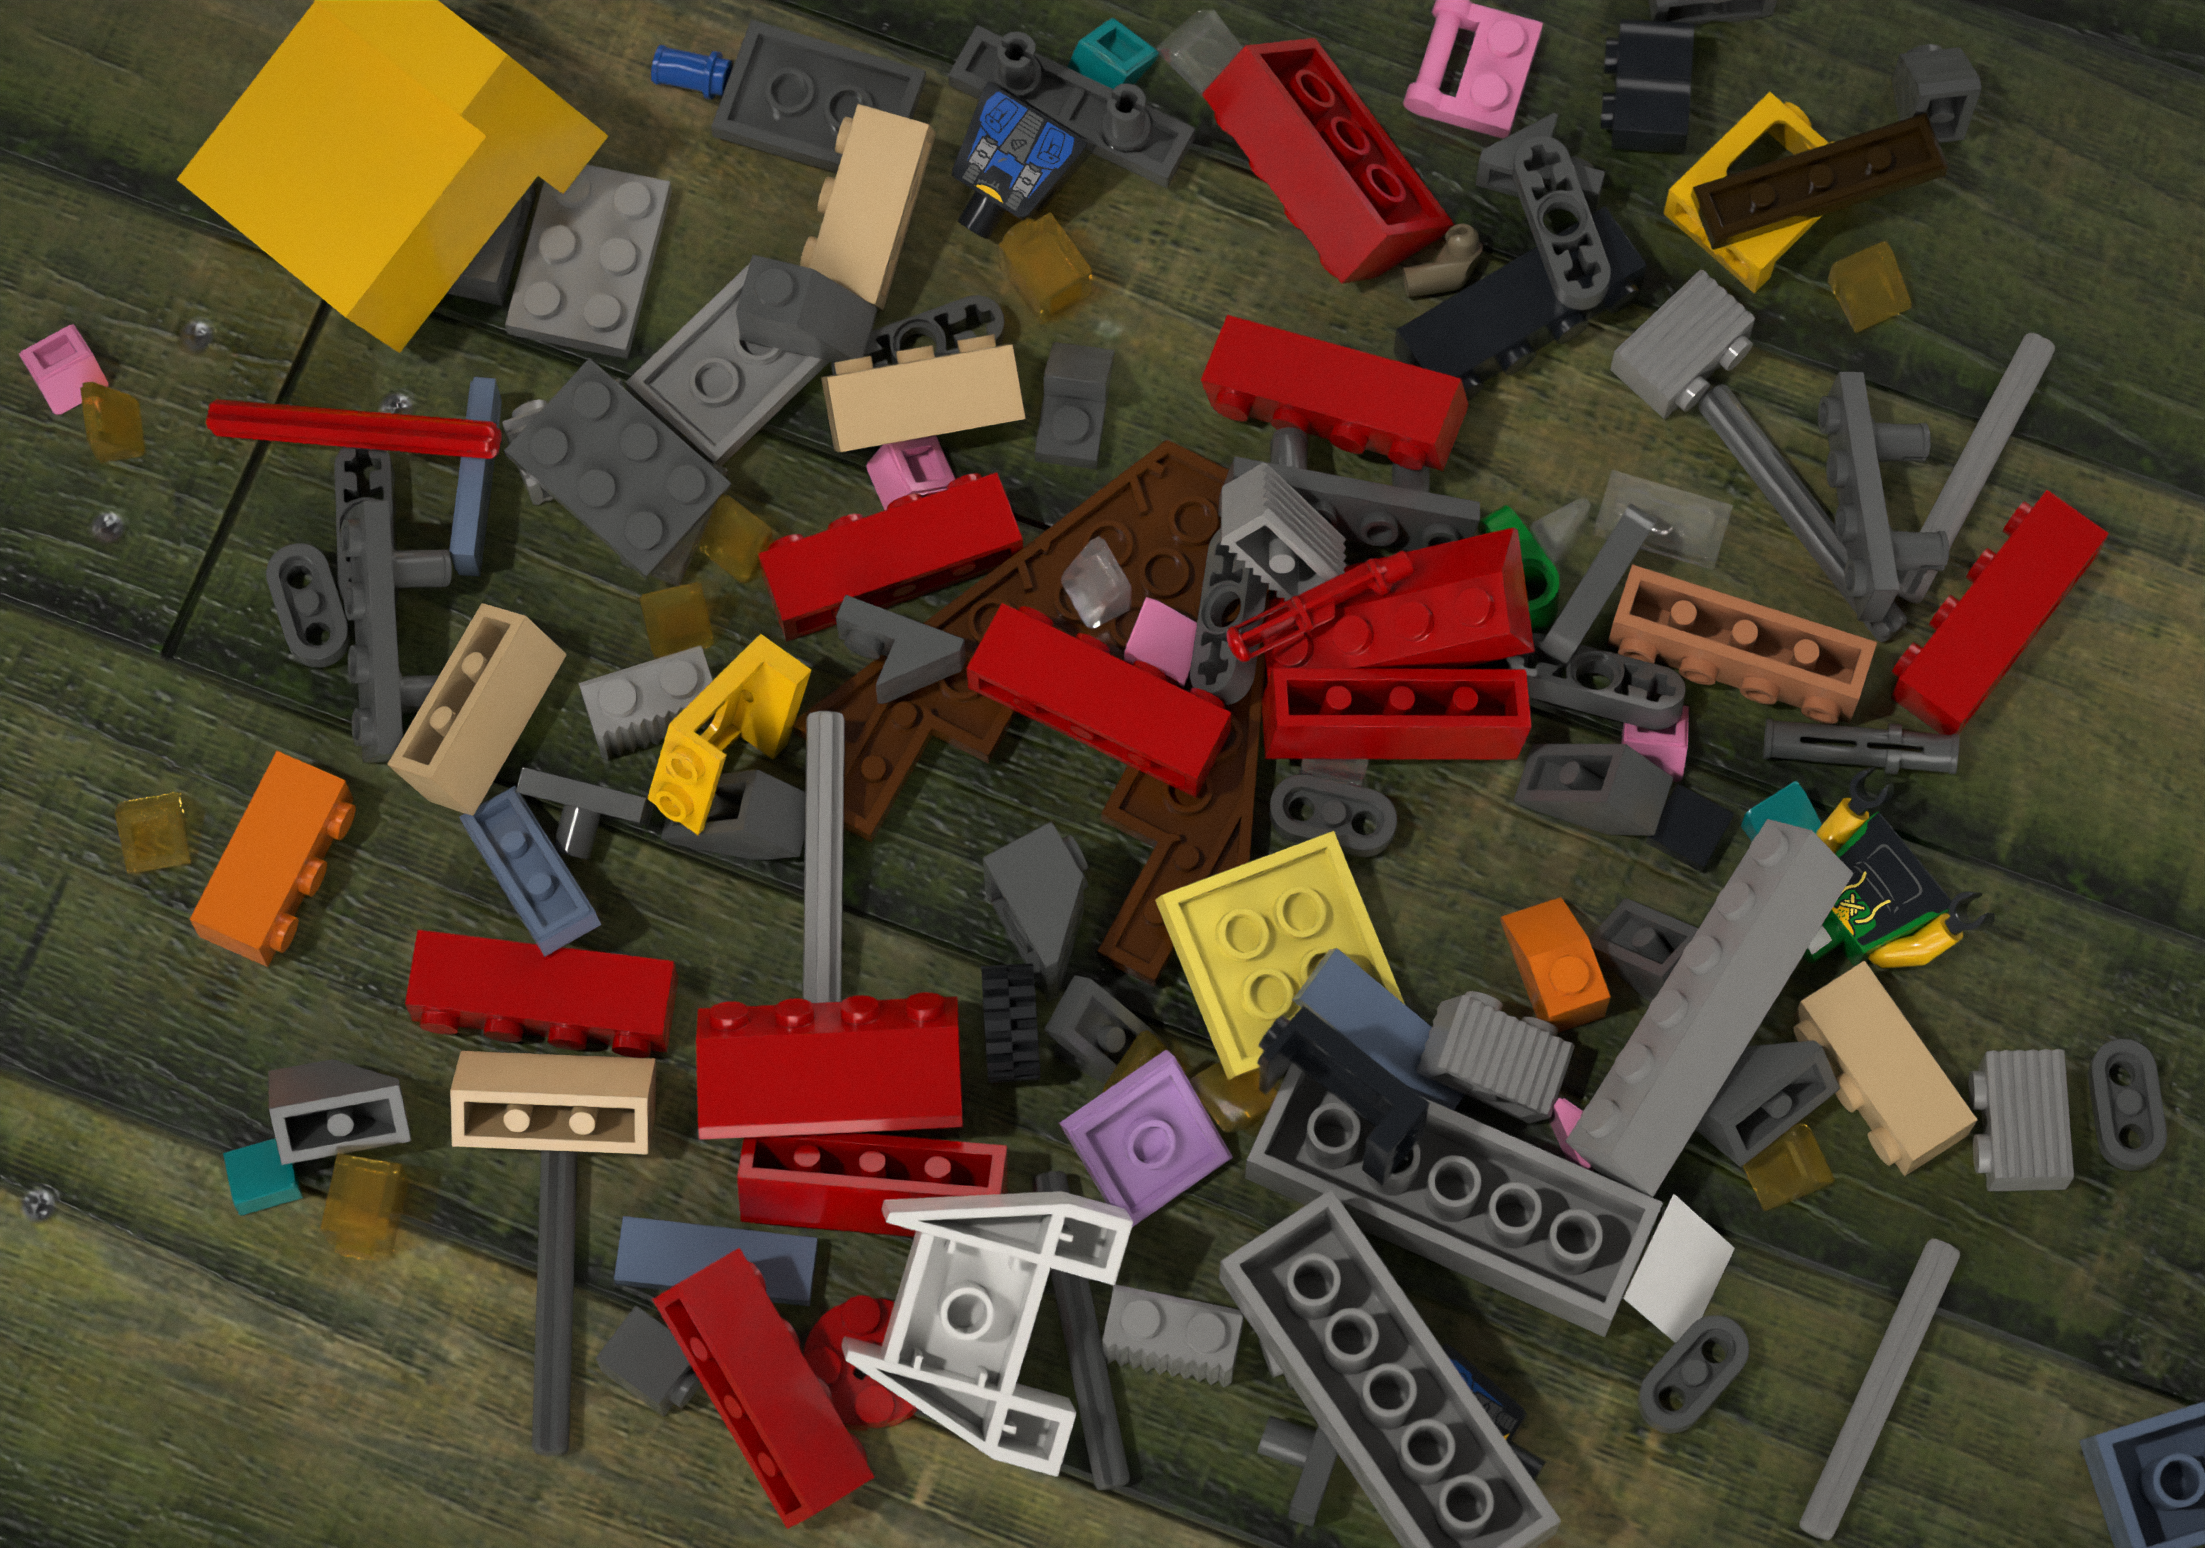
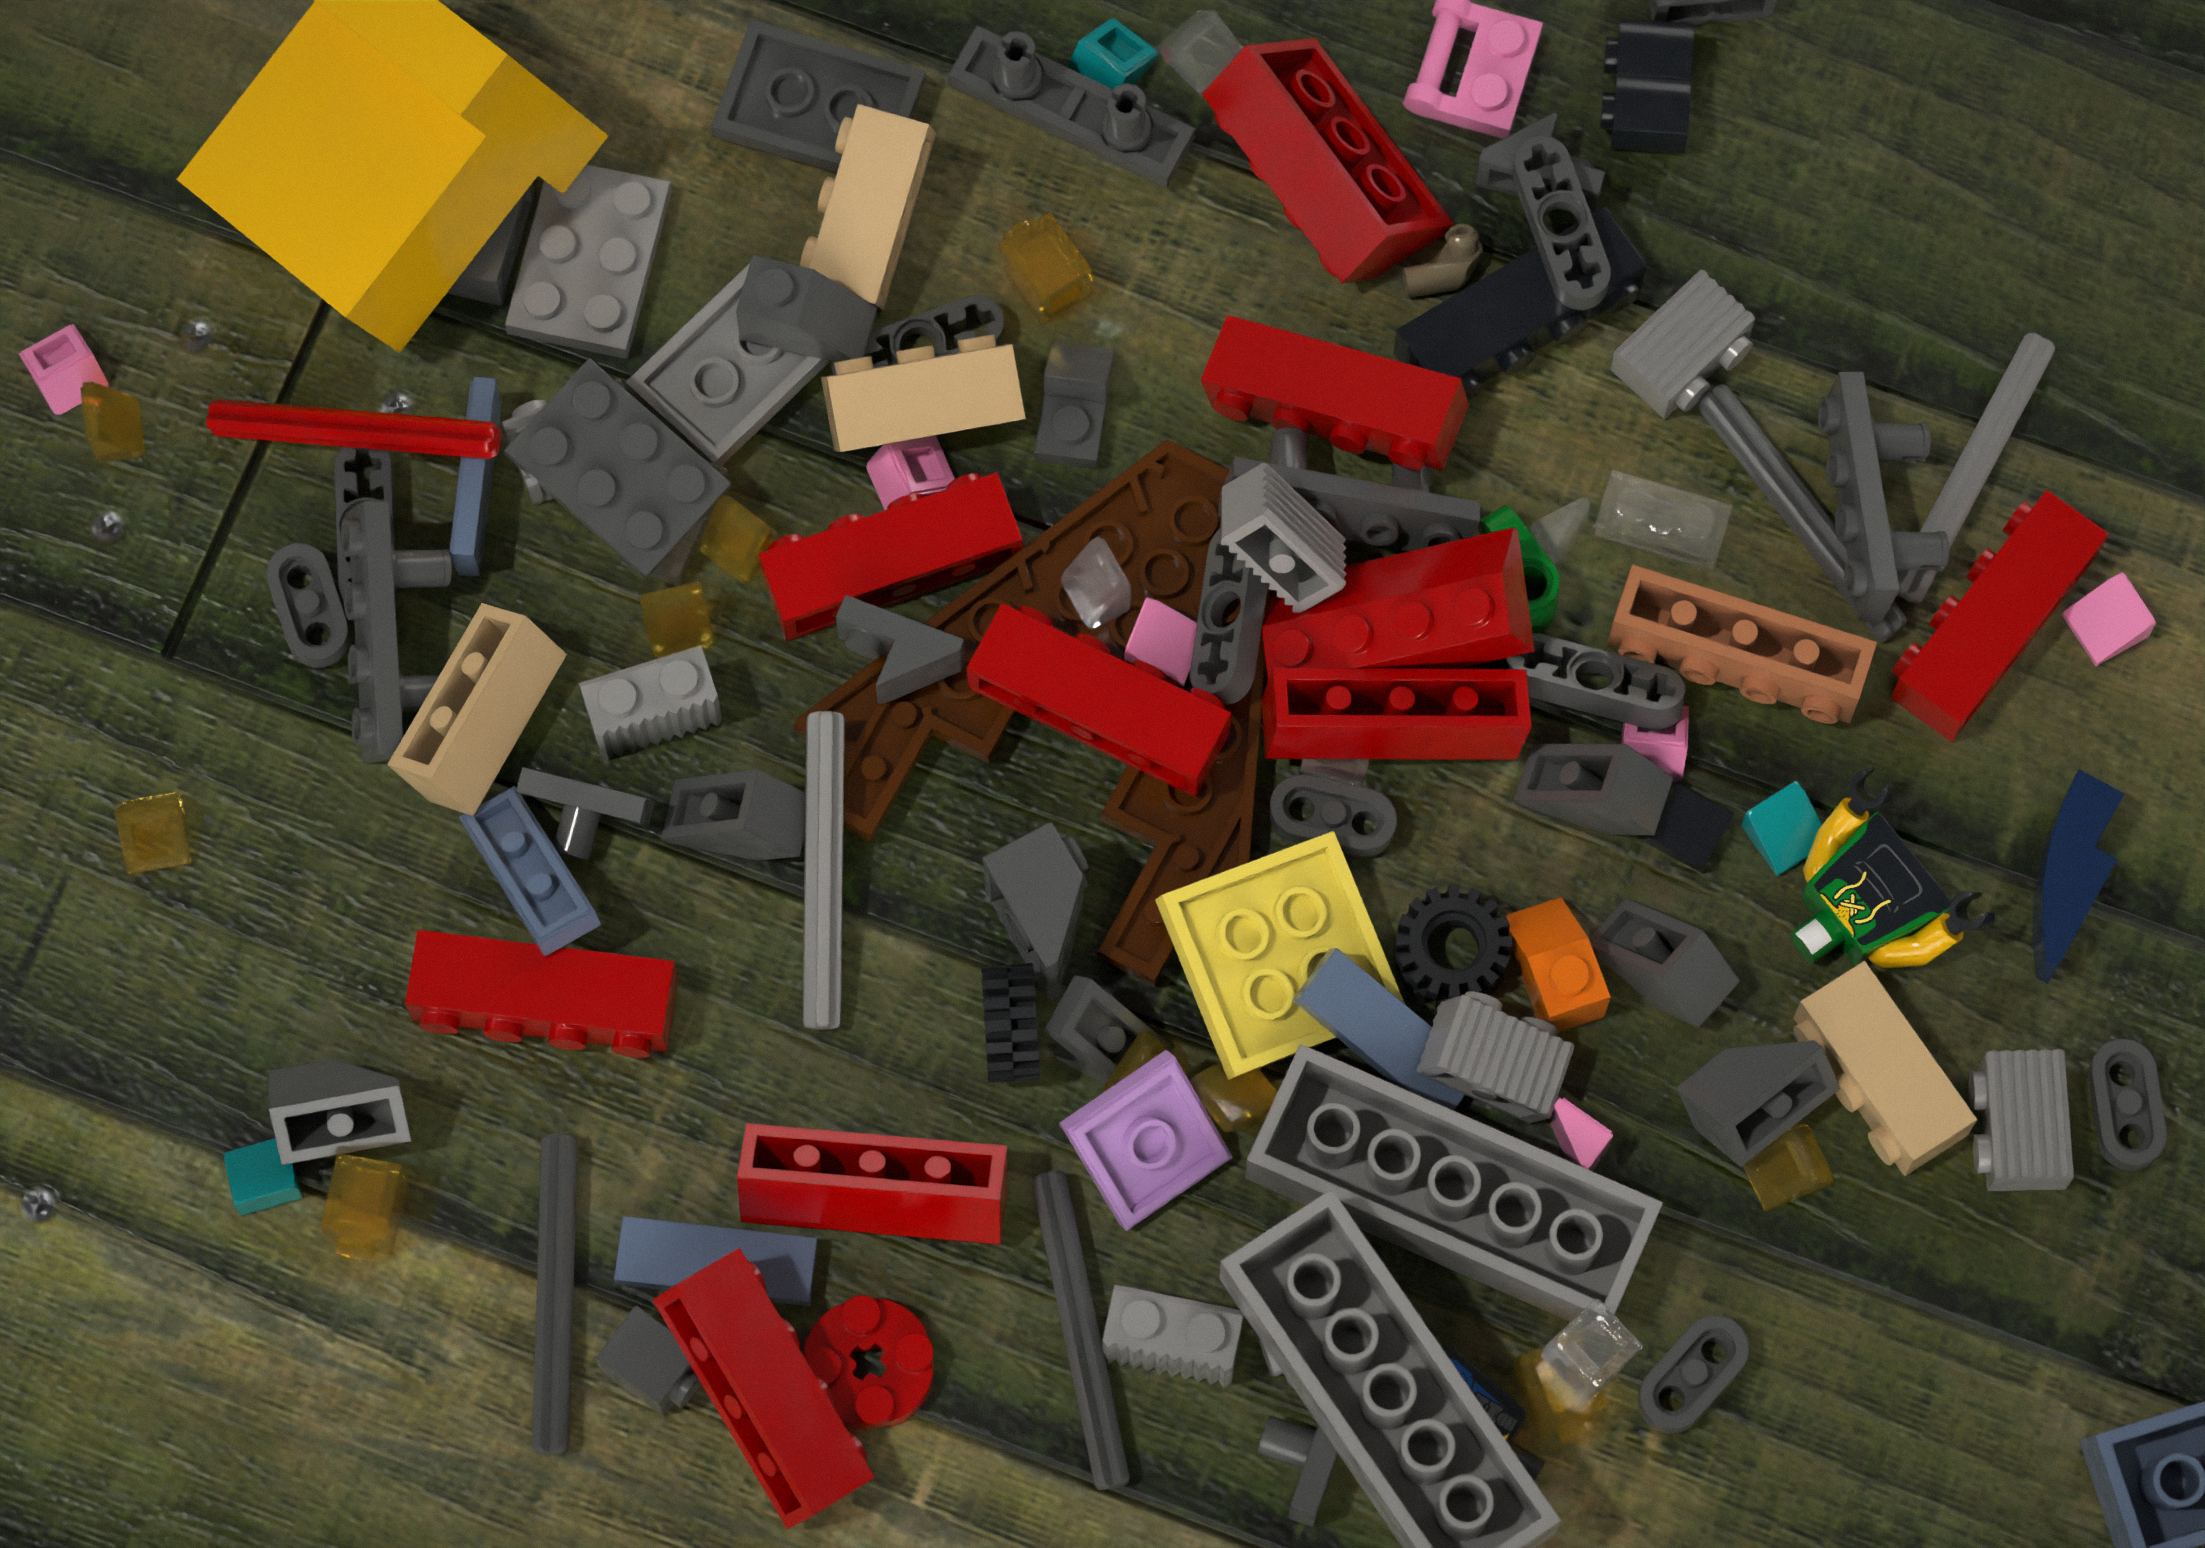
orange brick [190,751,356,967] -> none
tan brick [450,1051,656,1154] -> none
yellow window [647,634,812,835] -> none
blue pin [651,45,733,100] -> none
red slope [696,992,963,1140] -> none
white wedge [841,1191,1133,1477] -> none
torso [951,81,1097,240] -> none
red piece [1226,550,1414,662] -> none
black window [1257,1005,1430,1186] -> none
dark grey beam [1539,503,1657,664] -> none
light grey brick [1565,819,1854,1197] -> none
white sticker [1623,1194,1735,1343] -> none
yellow window [1663,92,1833,294] -> none
dark brown tile [1691,113,1948,250] -> none
dark grey pin [1763,718,1959,775] -> none
light grey axle [1800,1239,1960,1540] -> none
clear yellow slope [1827,241,1912,333] -> none
dark grey slope [1892,44,1982,143] -> none
none -> black tyre [1394,885,1512,1008]
none -> clear yellow brick [1513,1333,1609,1445]
none -> clear slope [1540,1298,1644,1400]
none -> dark blue slope [2032,769,2124,984]
none -> bright pink slope [2062,572,2156,667]

